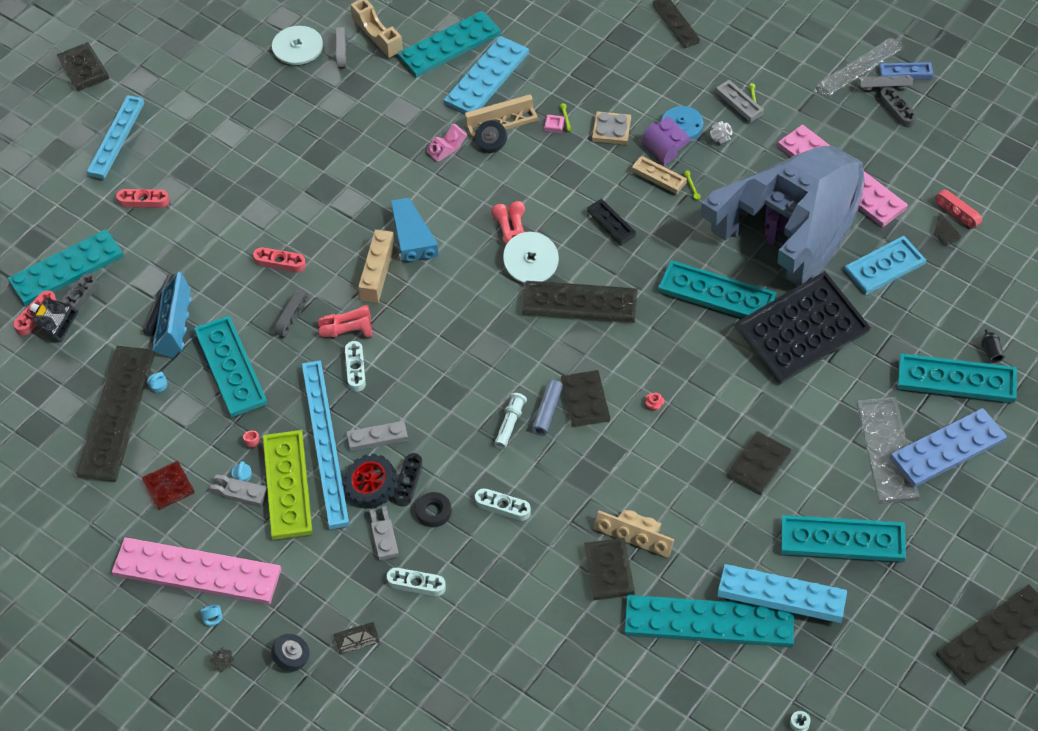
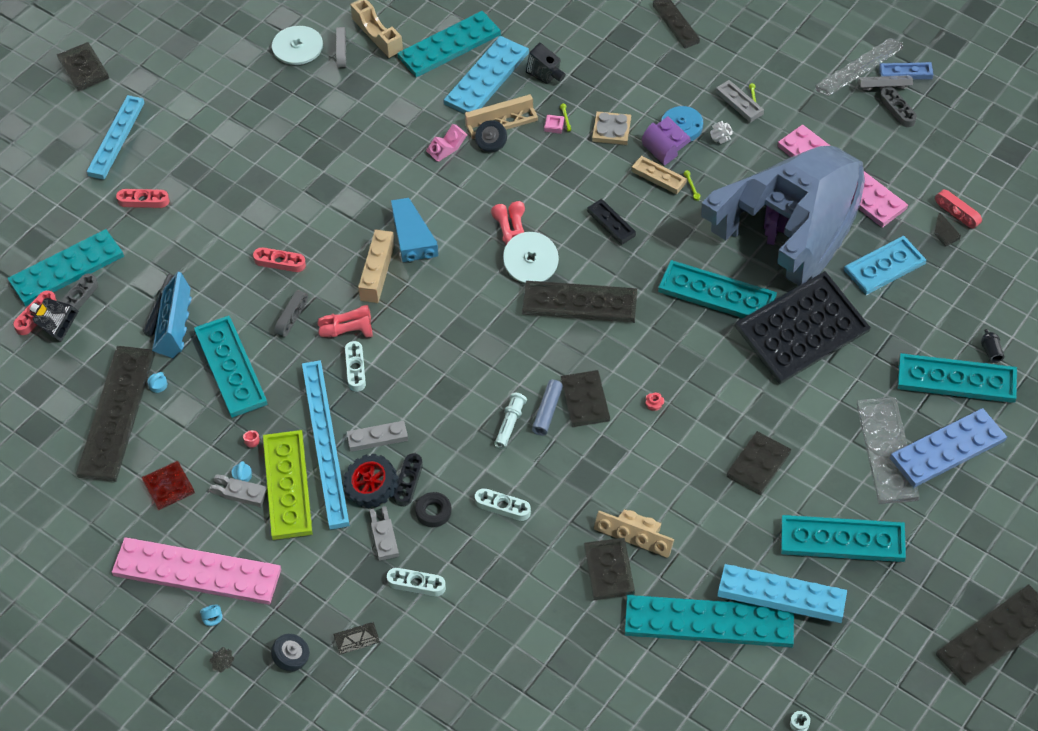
none -> black torso [526,42,566,84]

